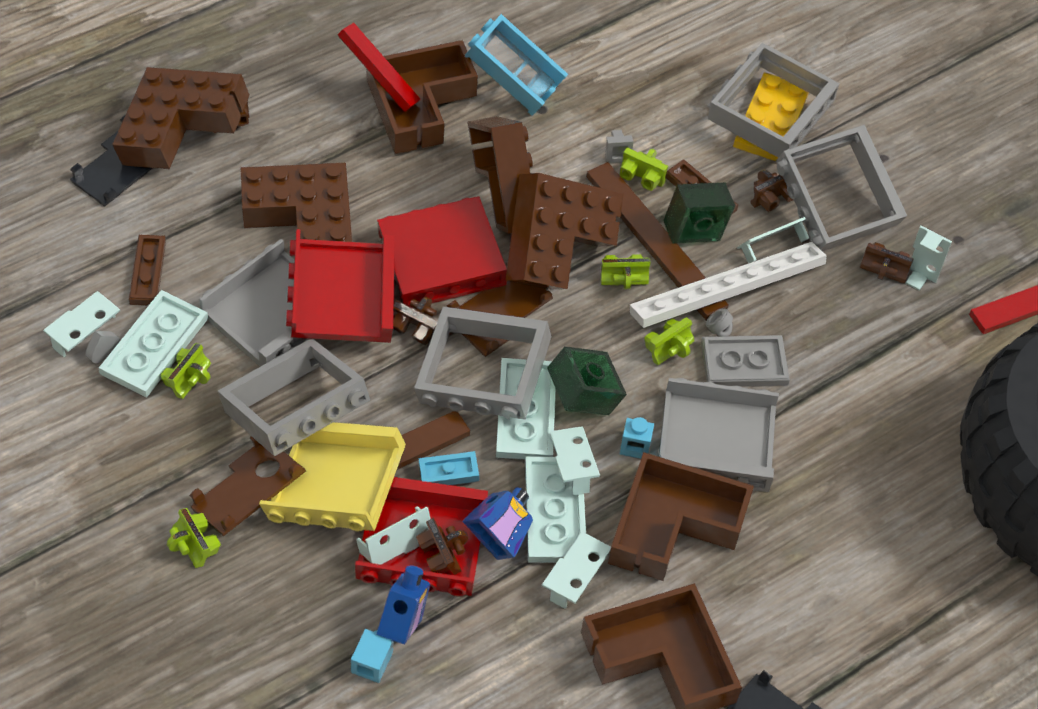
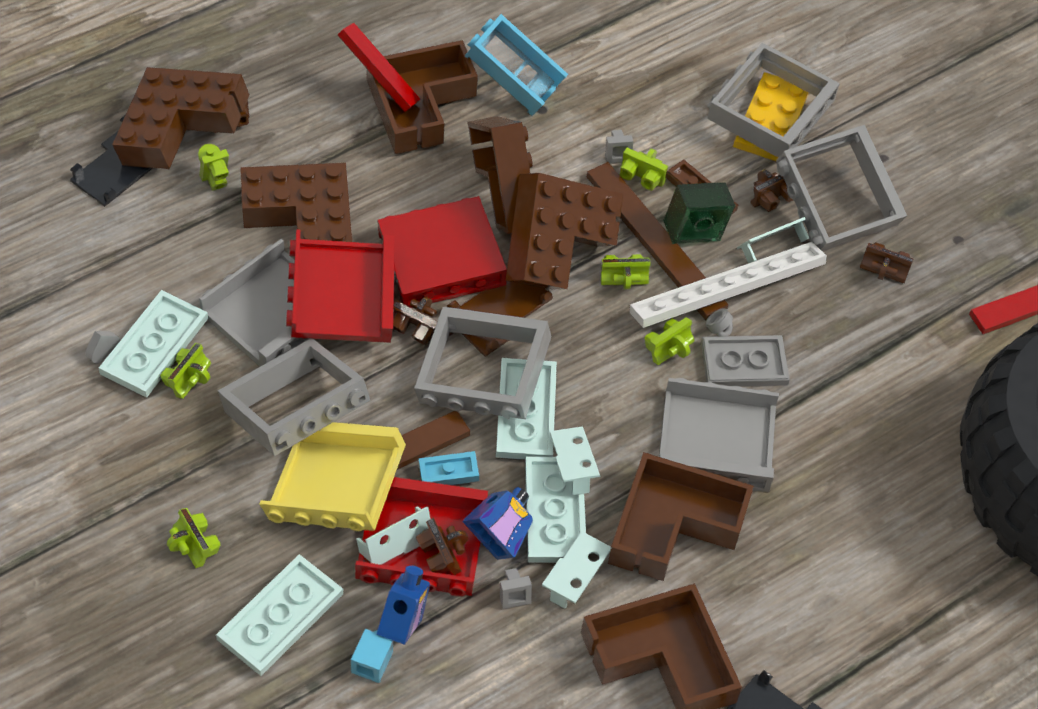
light aqua piece [43,291,120,357] -> none
reddish brown tile [129,234,166,306] -> none
reddish brown piece [189,436,306,536] -> none
clear green brick [547,346,627,415] -> none
medium azure brick [620,417,654,459] -> none
light aqua piece [905,226,952,291] -> none
none -> lime hips [198,144,229,191]
none -> light aqua plate [216,554,343,676]
none -> light grey tile [500,568,532,609]

